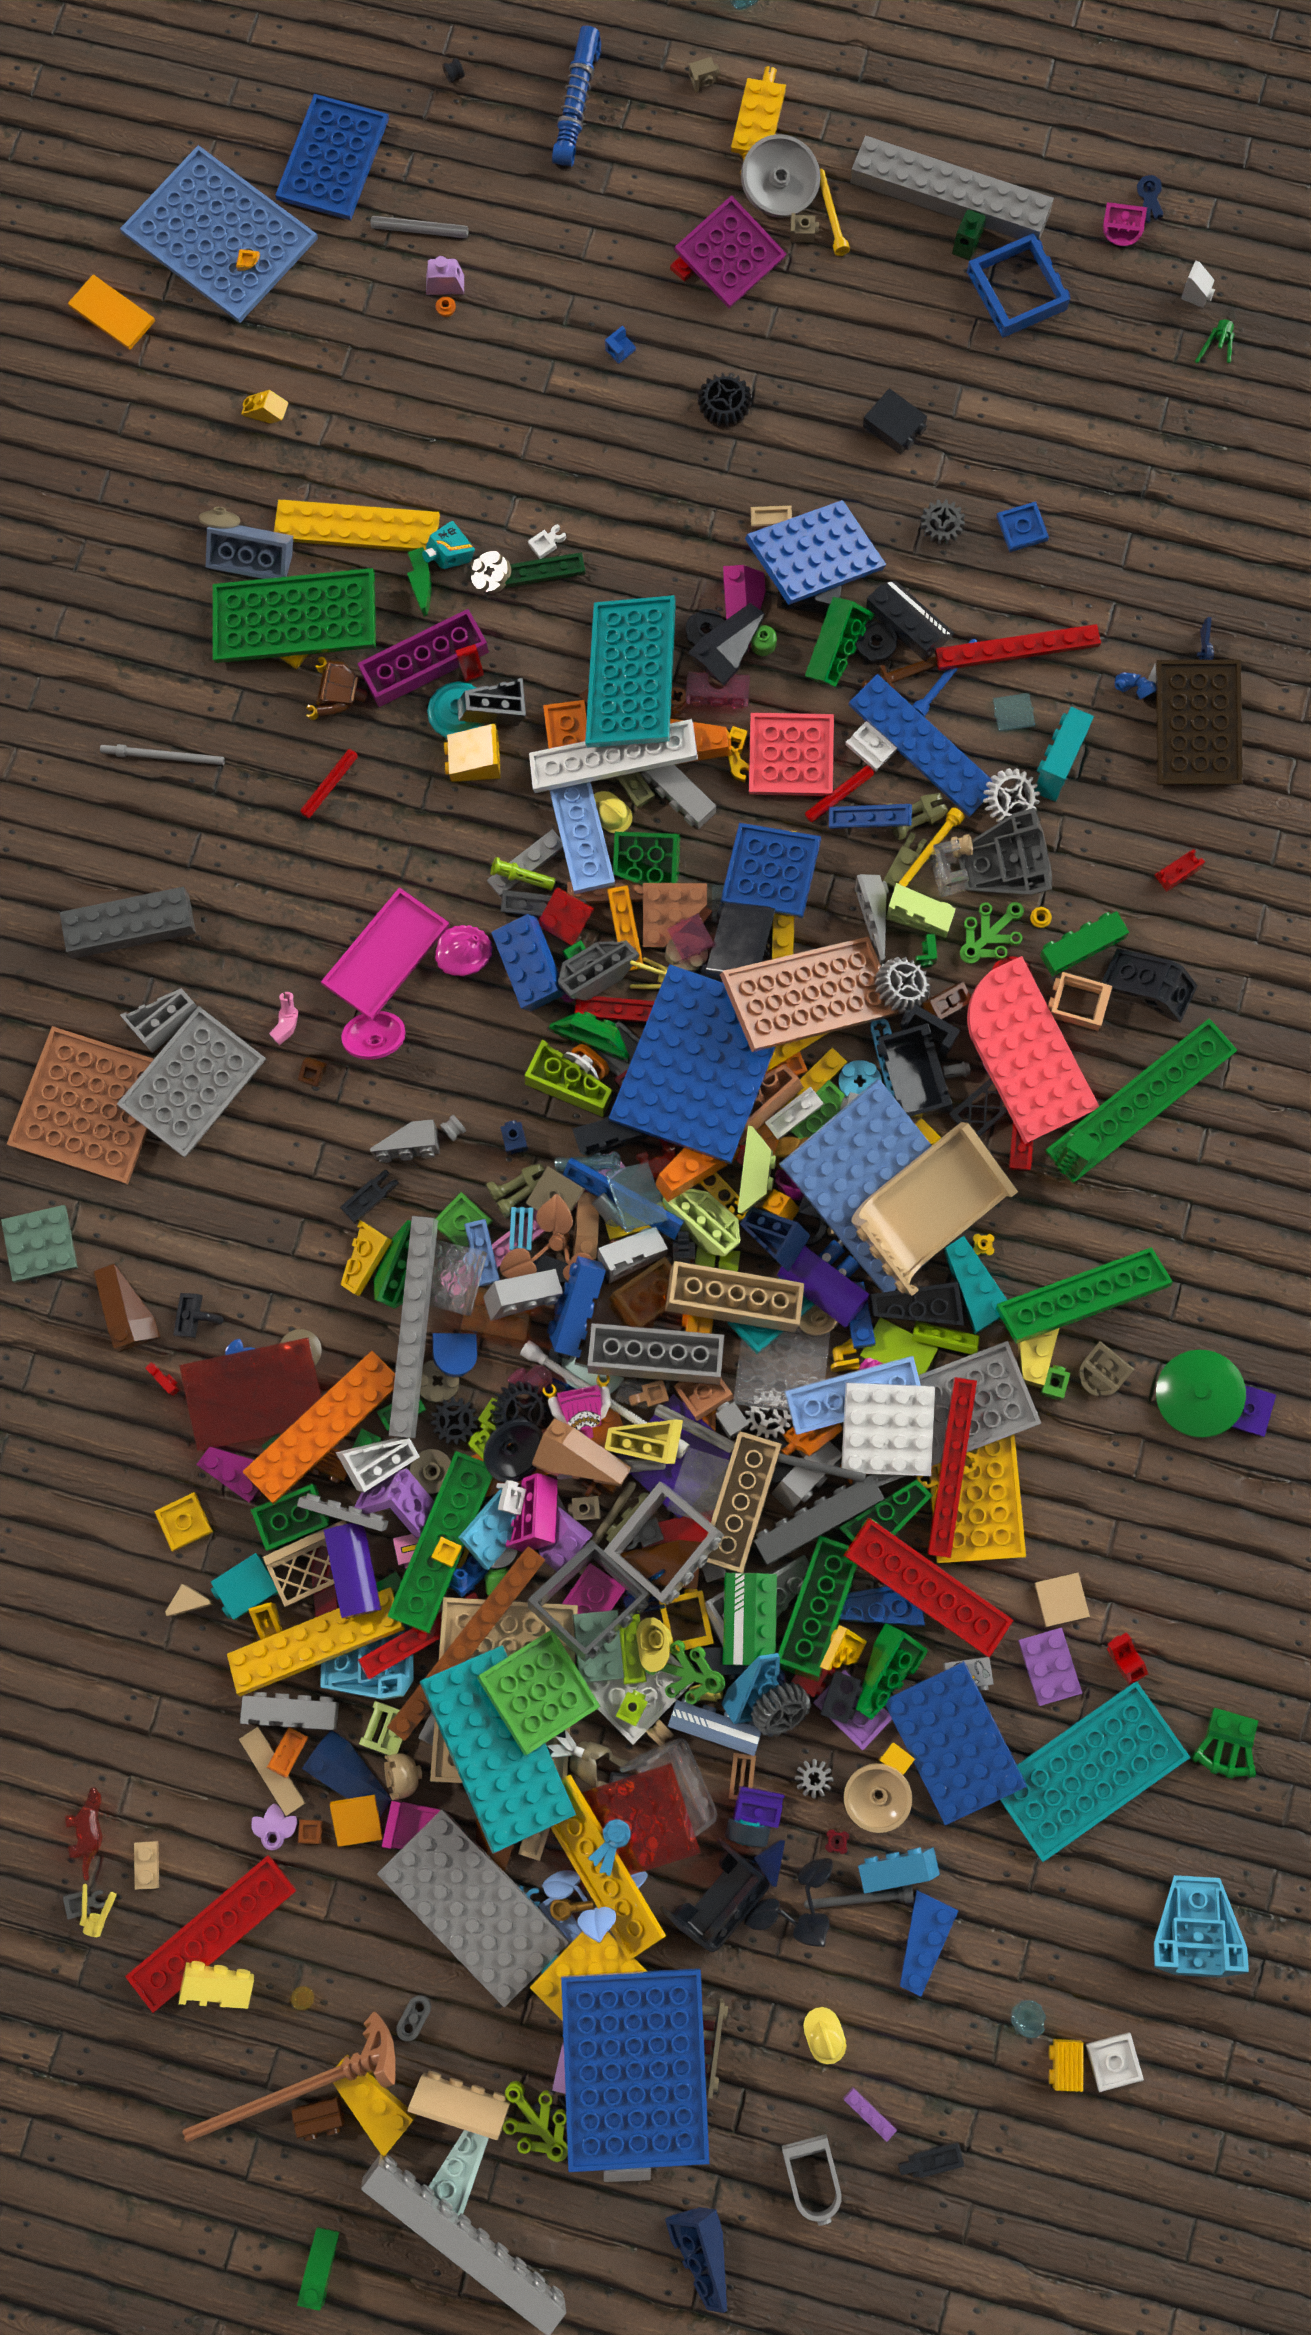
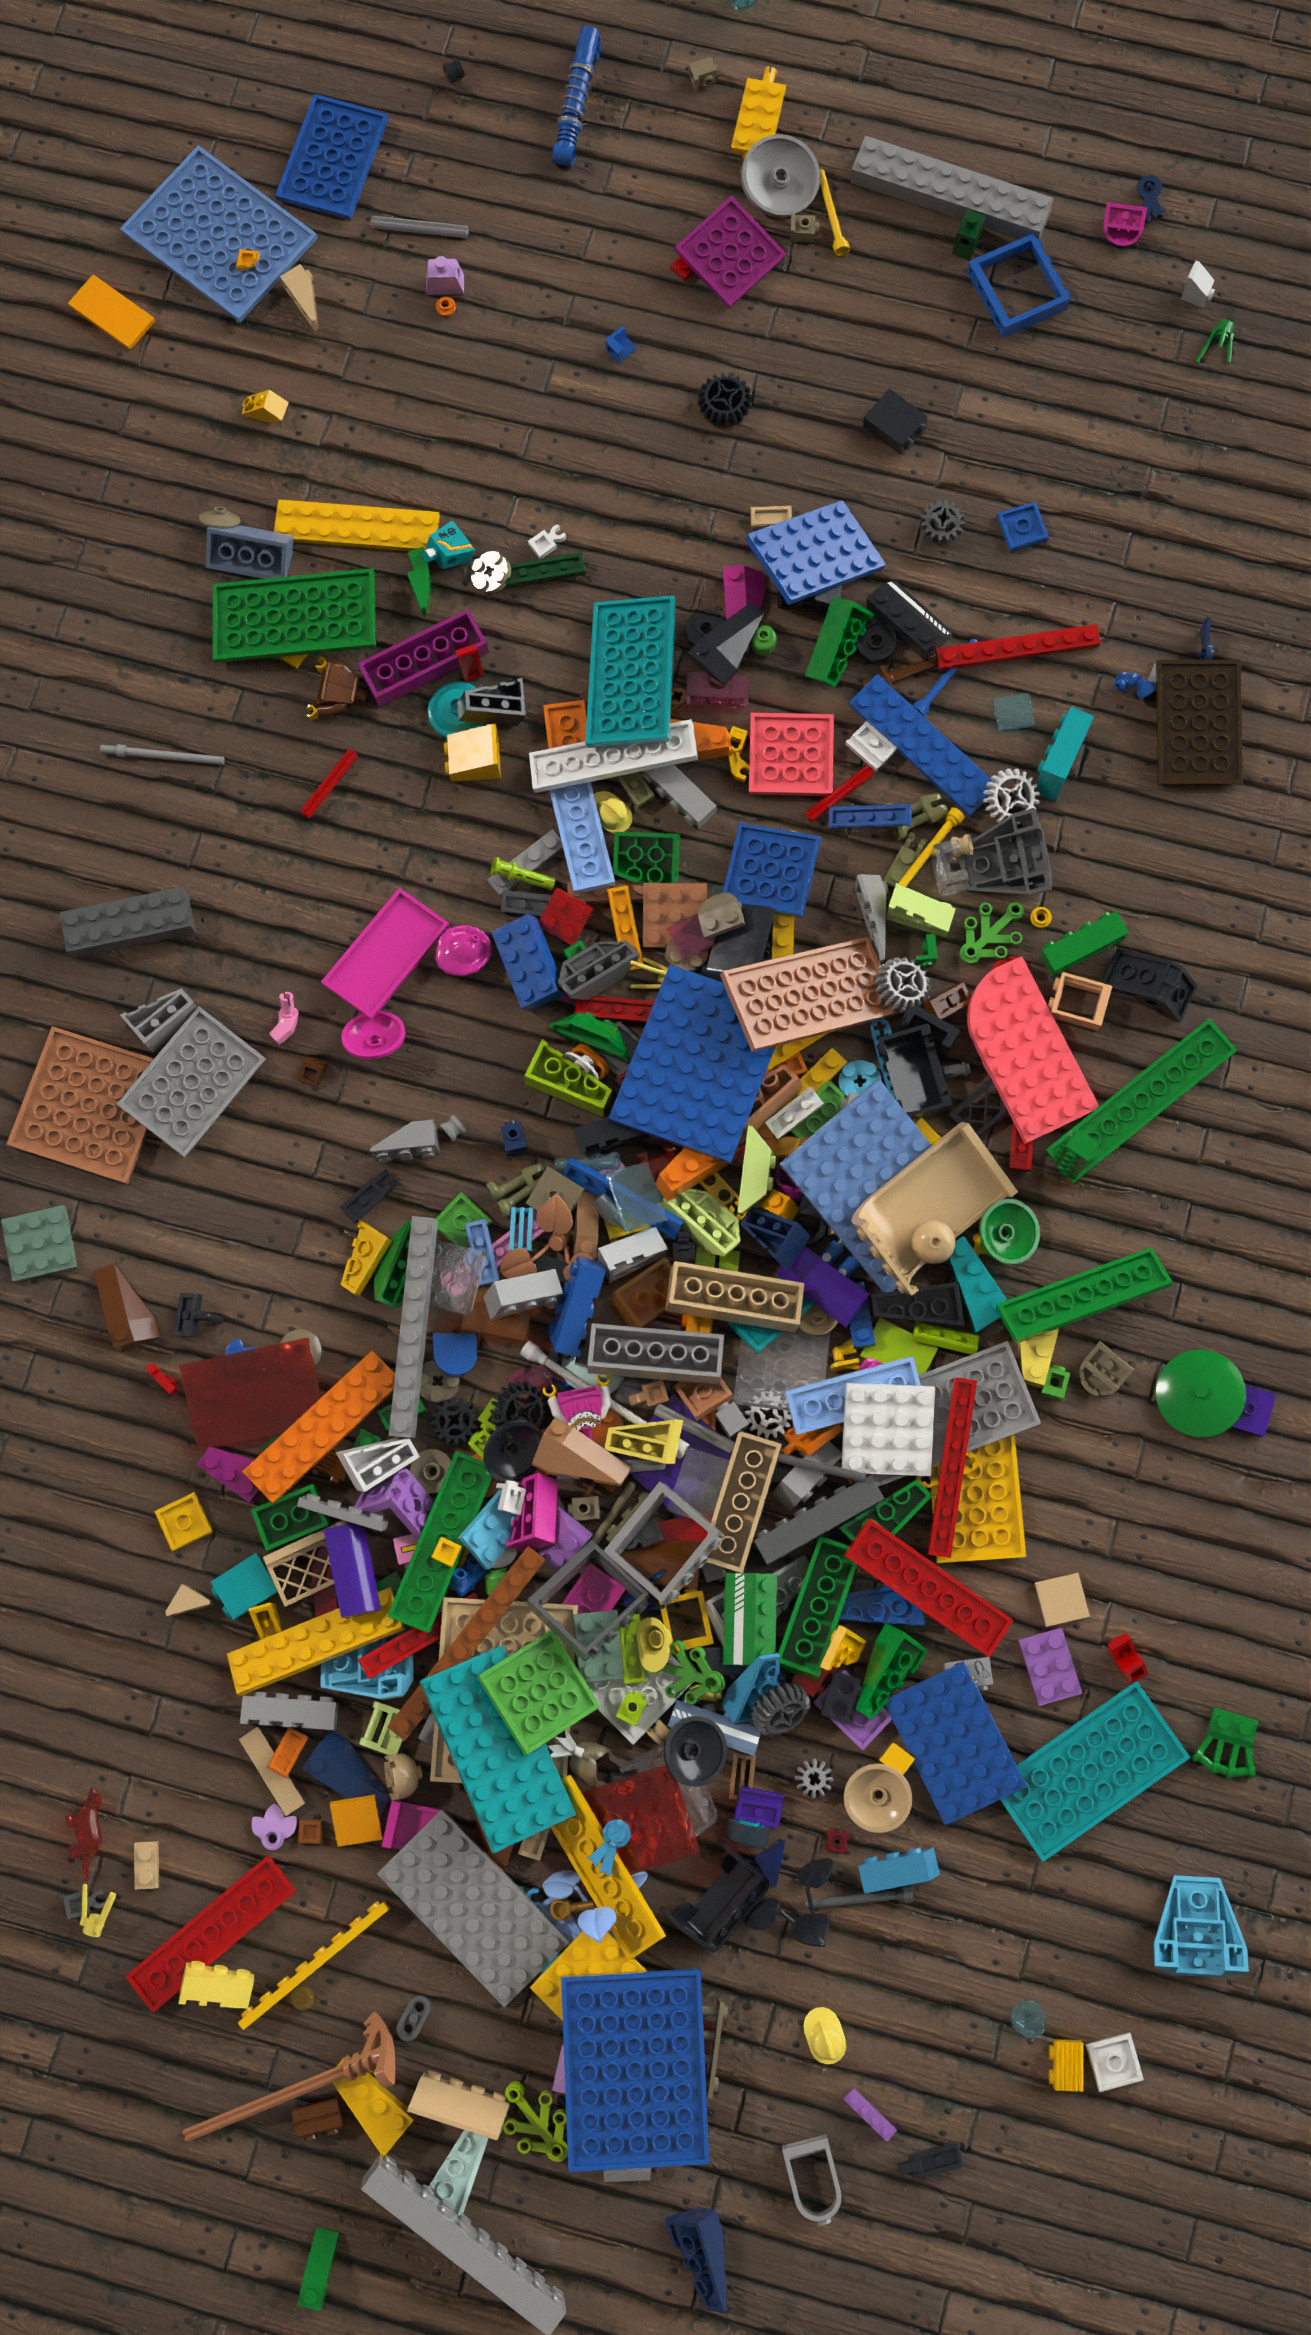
blue wing [899,1890,958,1997] -> none
red hinge [1154,849,1205,892] -> none
none -> yellow plate [238,1901,391,2030]
none -> tan slope [280,264,318,332]
none -> black dish [663,1716,727,1787]
none -> dark tan slope [698,892,746,939]
none -> tan cylinder [911,1220,956,1264]
none -> green dish [979,1199,1040,1264]

